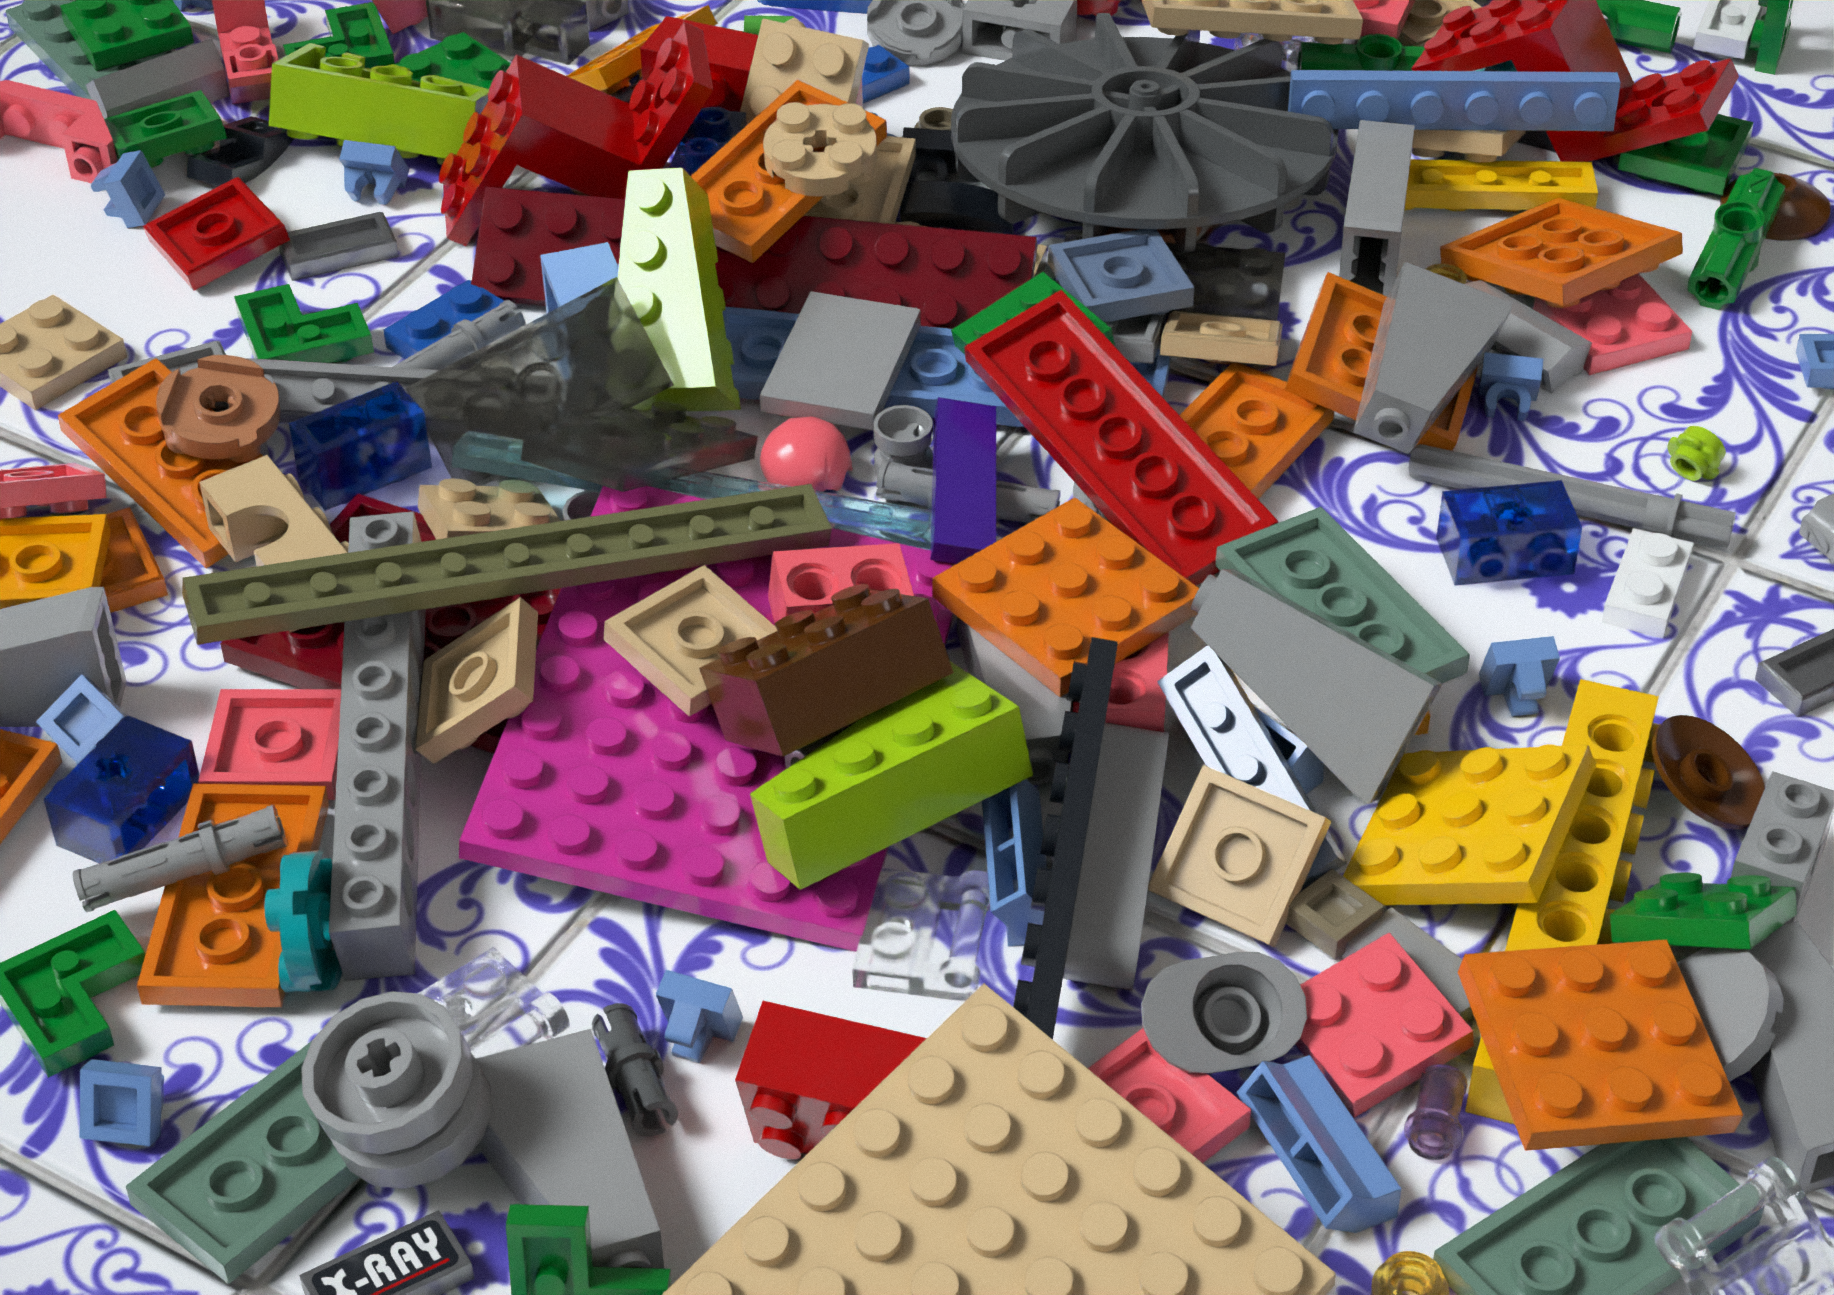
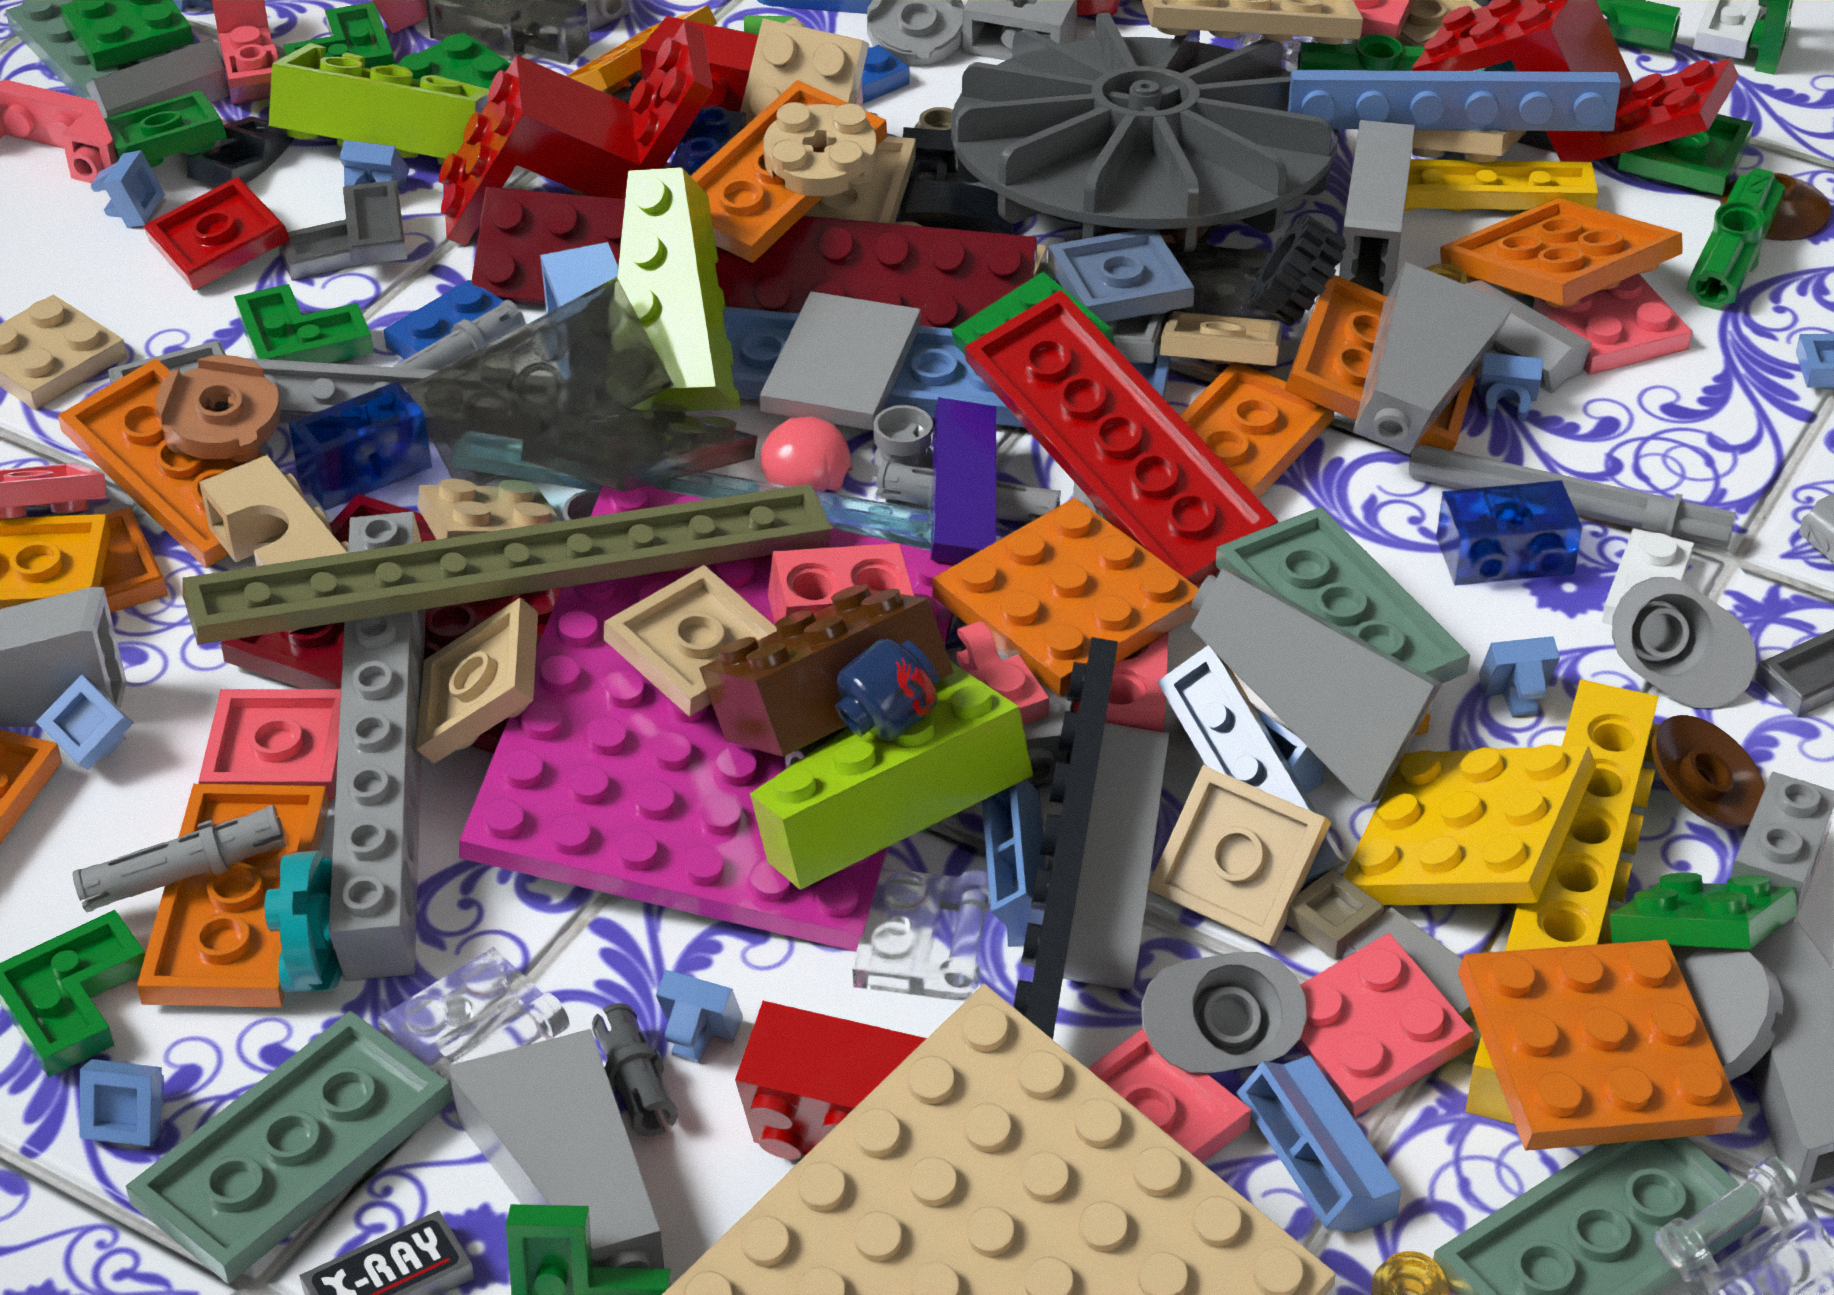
clear blue brick [43,715,200,864] -> none
light grey wheel [302,991,492,1189] -> none
clear purple pin [1404,1064,1468,1160] -> none
lime plate [1667,426,1726,481] -> none
none -> flat silver tile [343,180,407,266]
none -> dark blue head [835,638,940,742]
none -> coral plate [957,621,1050,725]
none -> black tyre [1249,214,1346,326]
none -> light grey piece [1611,577,1756,708]

